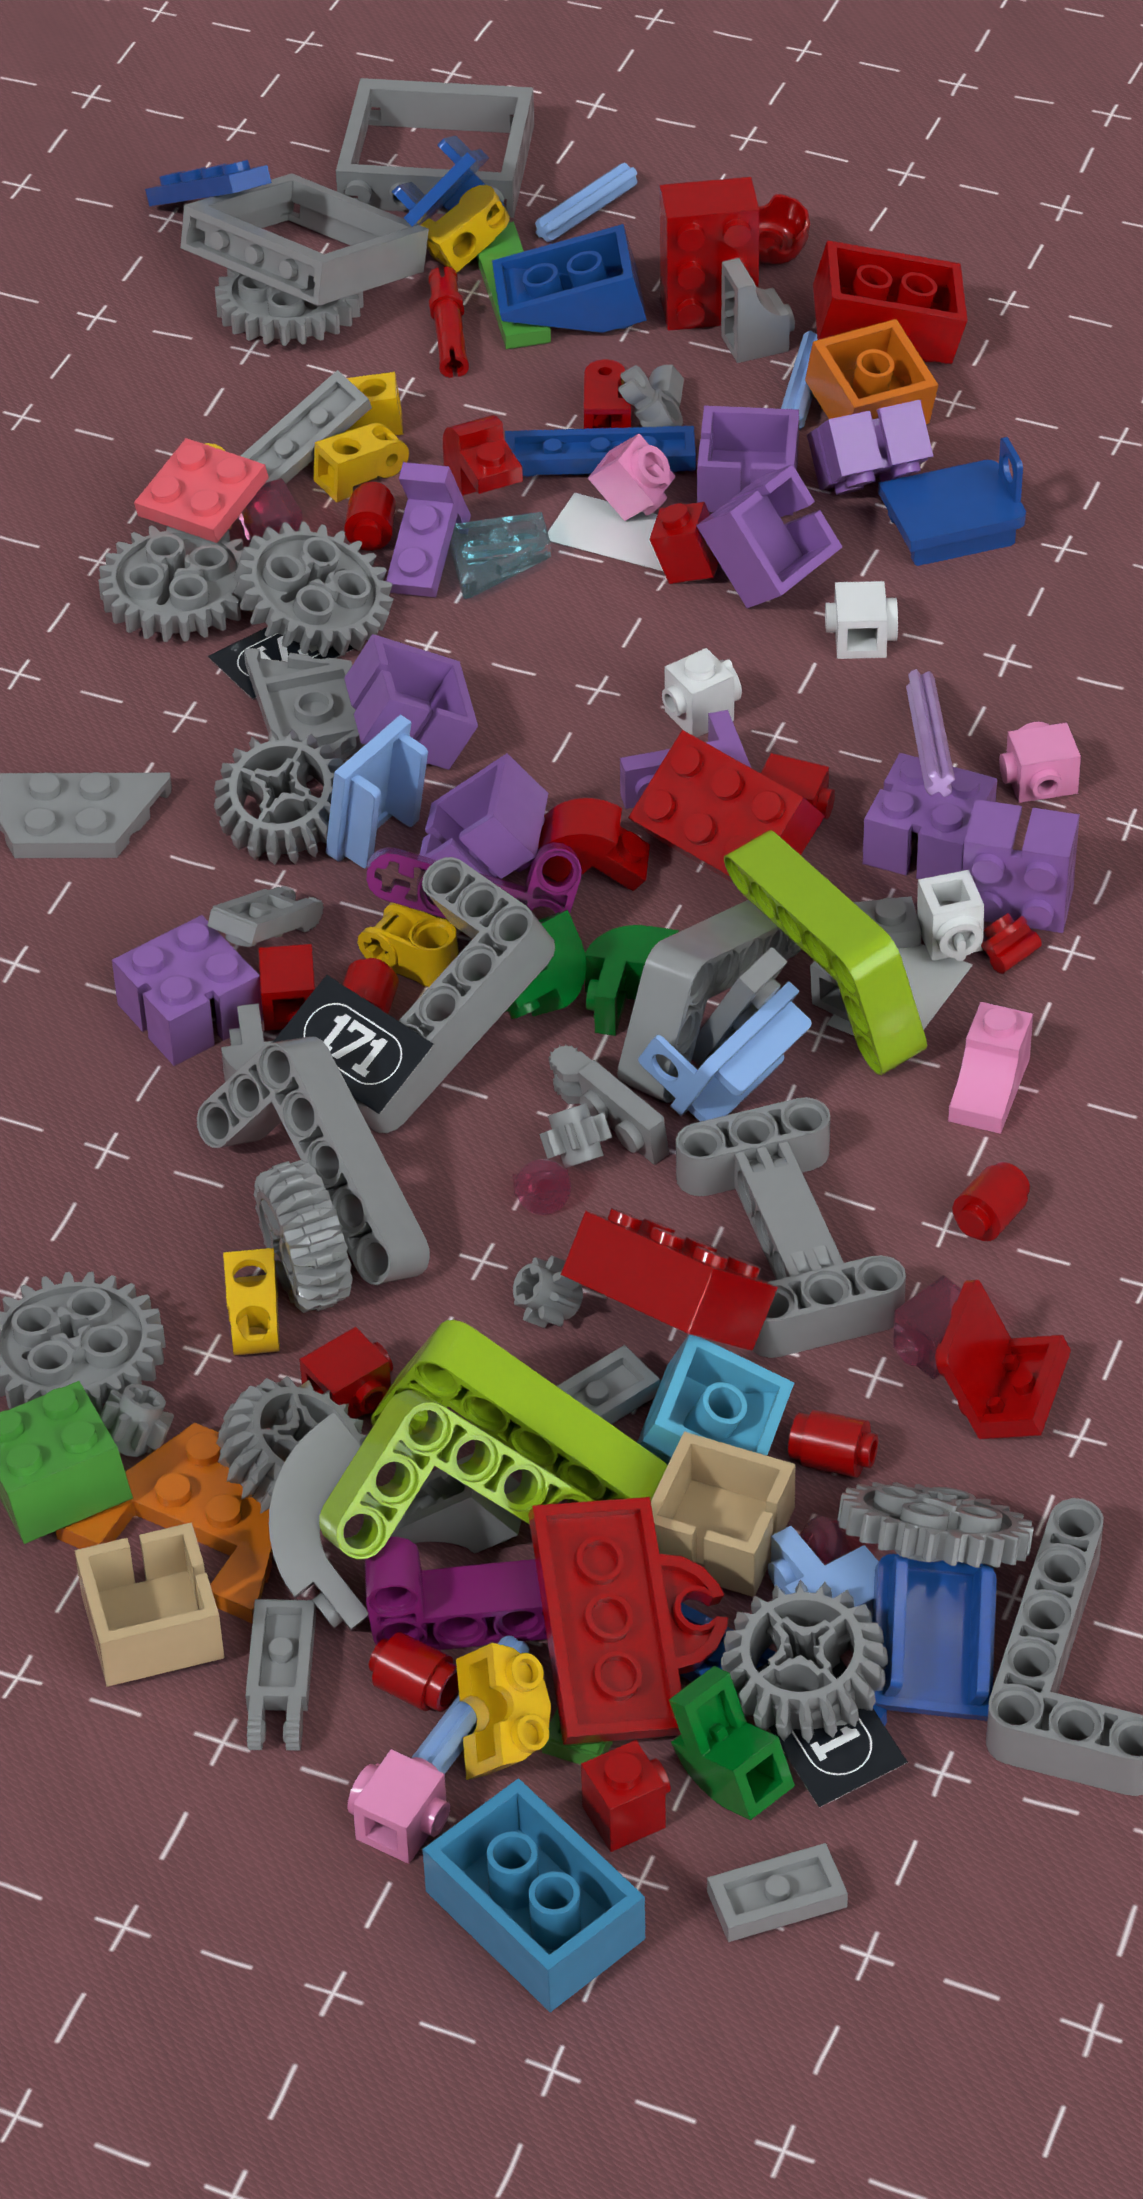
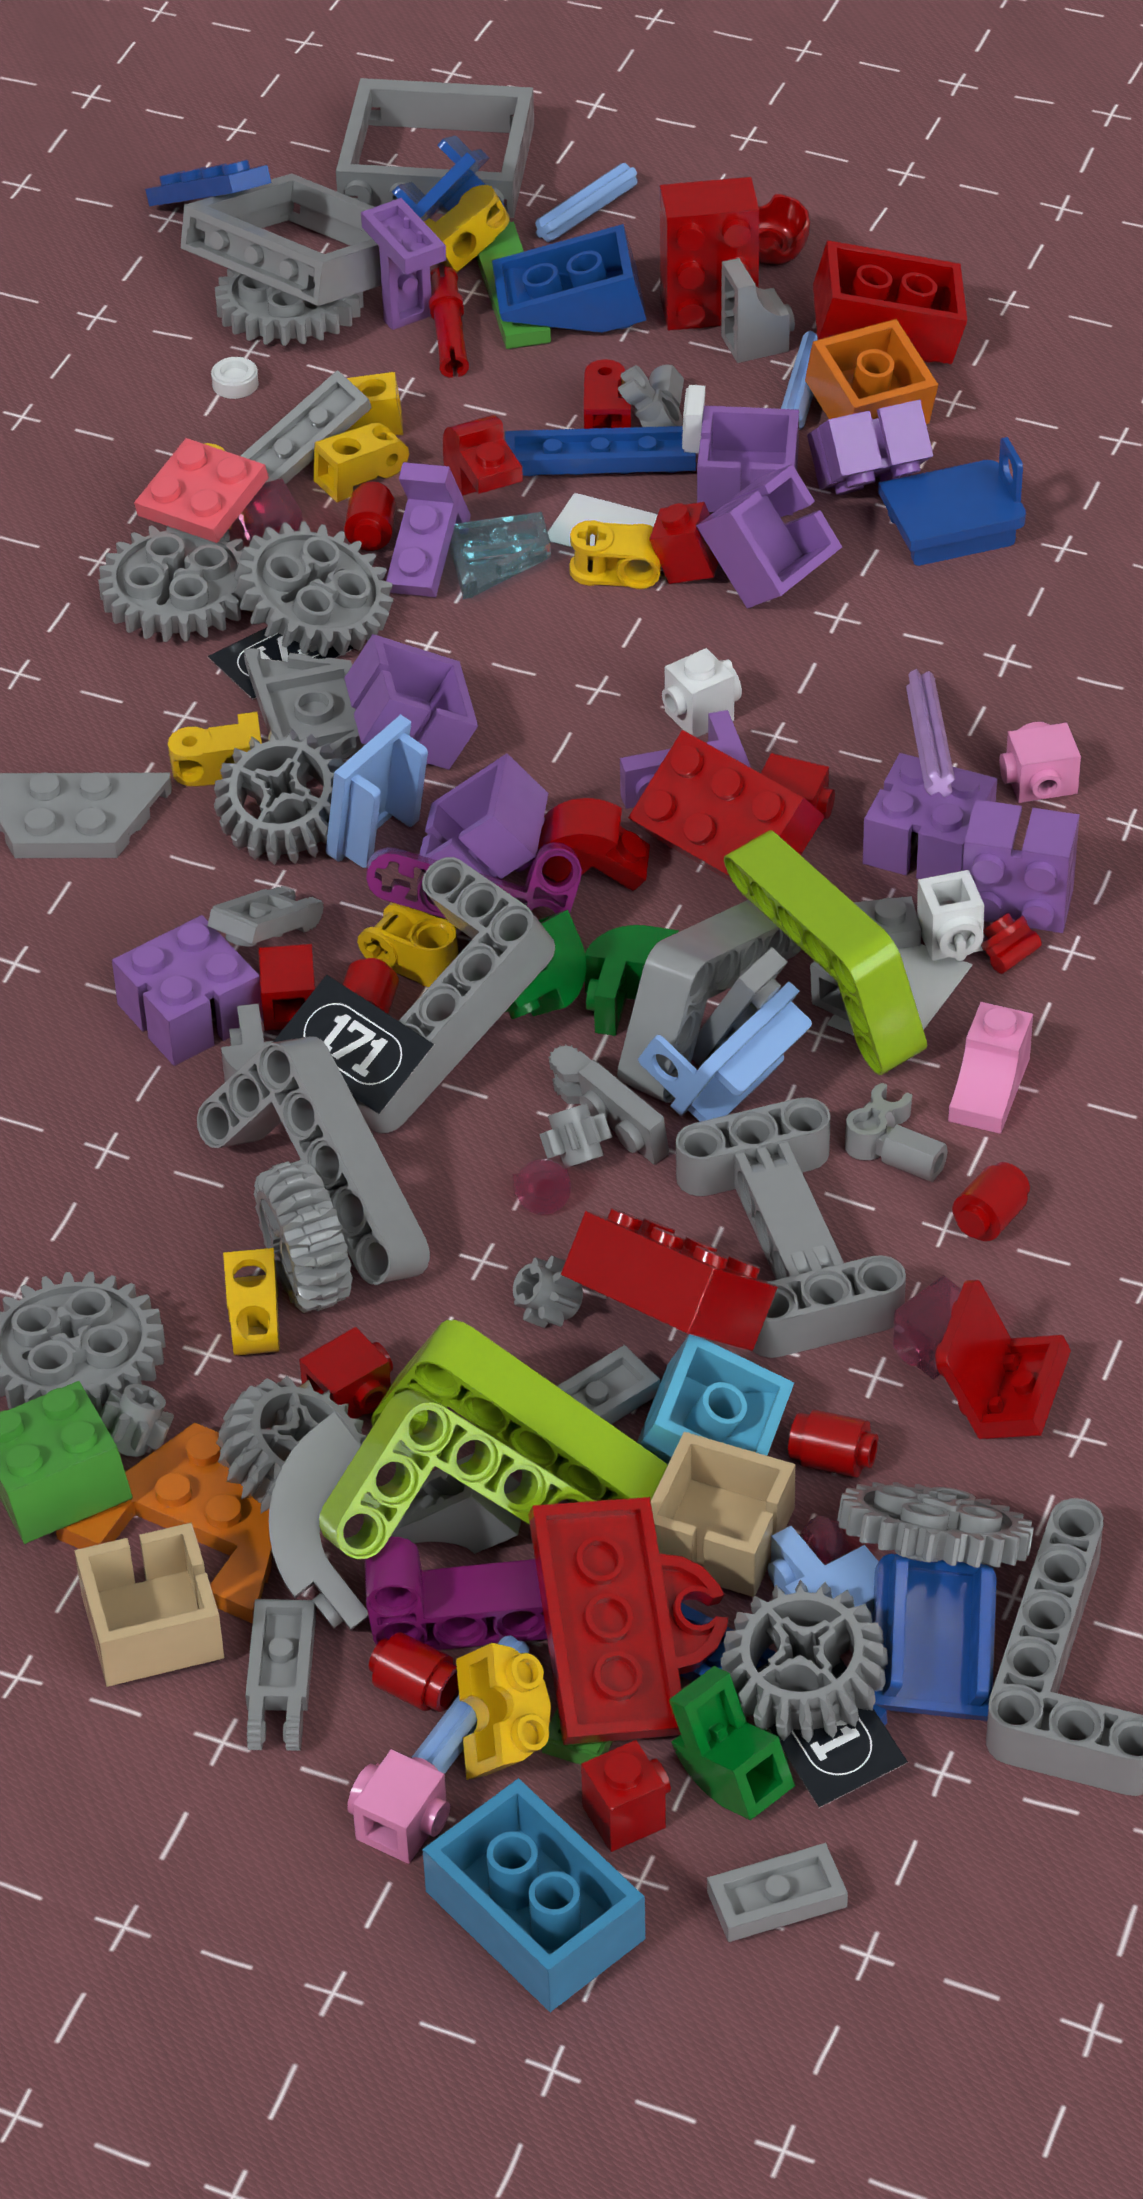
bright pink brick [588,434,676,521] -> none
white brick [825,581,898,659] -> none
none -> yellow leg [168,712,262,786]
none -> white tile [211,357,259,399]
none -> medium lavender bracket [361,198,446,330]
none -> yellow piece [569,520,661,589]
none -> white tile [682,385,705,453]
none -> light grey bar [844,1083,948,1182]

